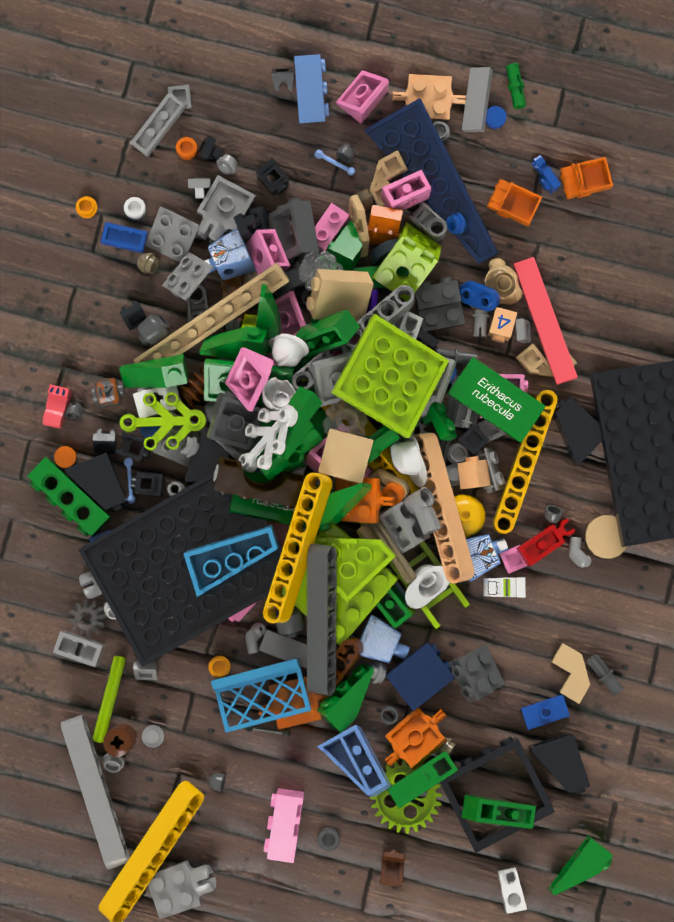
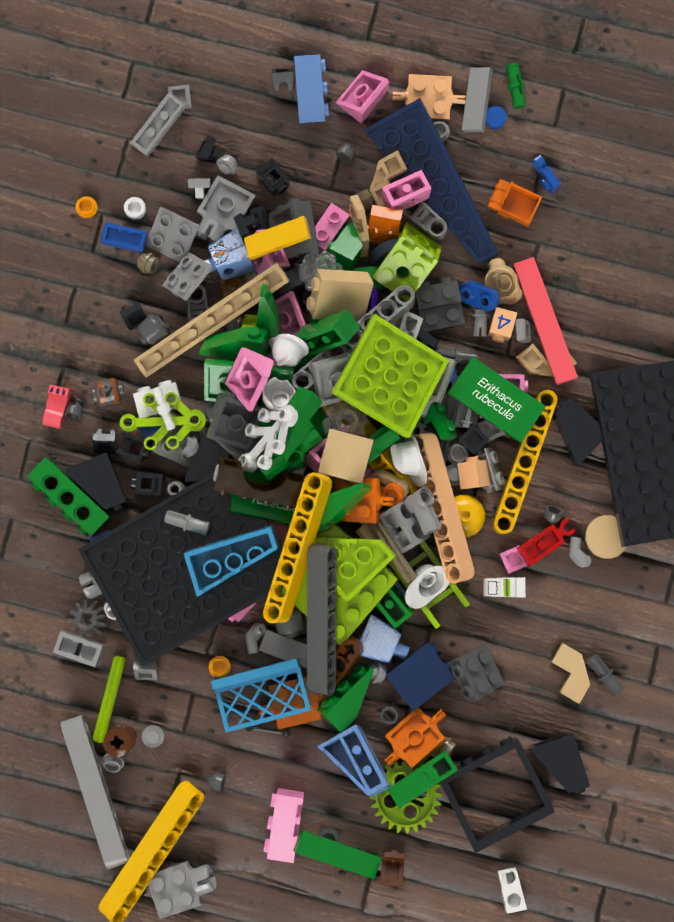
orange tile [54,446,77,469] -> none
green slope [119,354,188,388] -> none
light blue hinge [124,458,136,504] -> none
orange tile [176,137,198,160] -> none
reddish brown piece [179,367,204,409] -> none
light blue hinge [314,150,355,175] -> none
blue plate [446,212,466,235] -> none
green slope [462,795,536,829] -> none
torso [466,534,508,582] -> none
blue plate [520,694,570,730] -> none
green slope [548,835,613,896] -> none
orange piece [560,157,613,199] -> none
none -> white bar [152,386,176,431]
none -> light grey axle [164,510,210,536]
none -> yellow tile [244,216,311,260]
none -> green tile [293,829,382,879]

